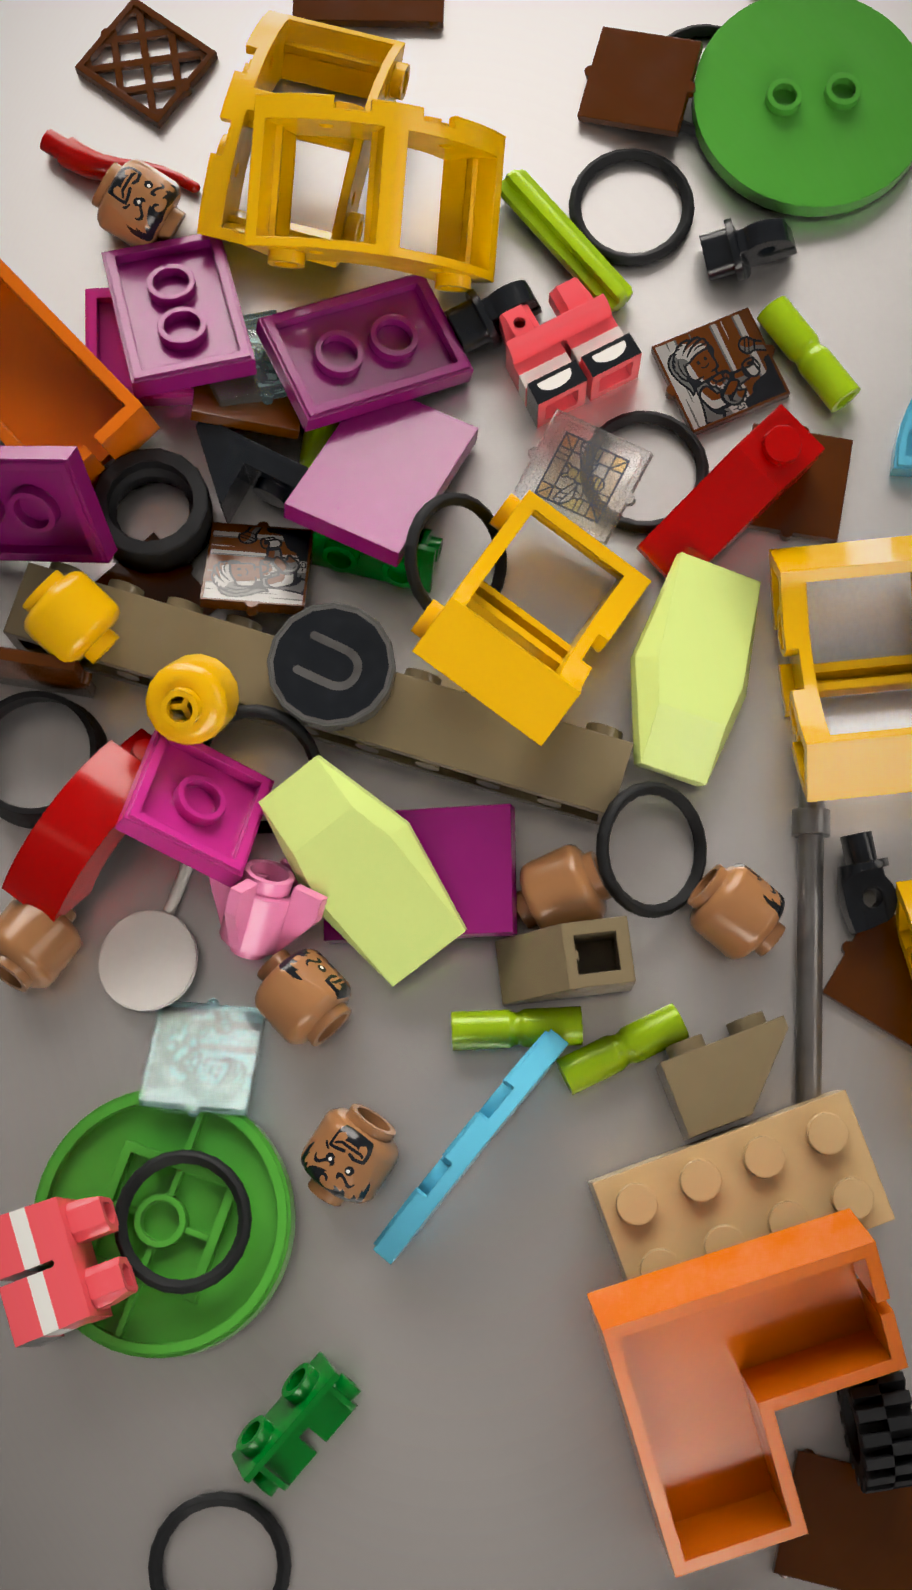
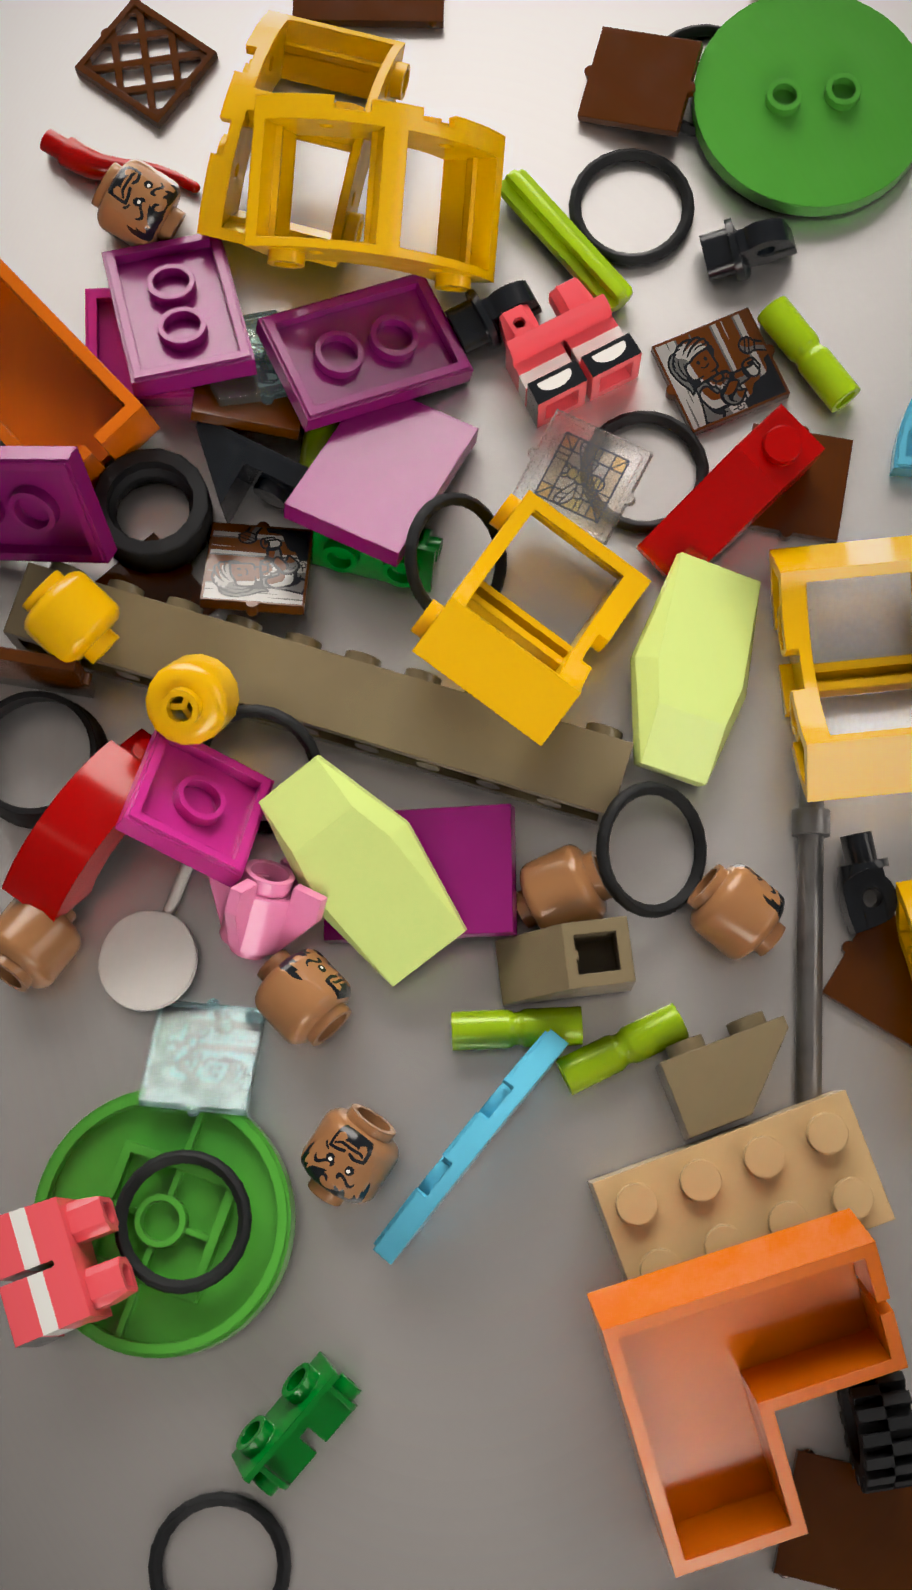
black tile [267,602,396,732] -> none

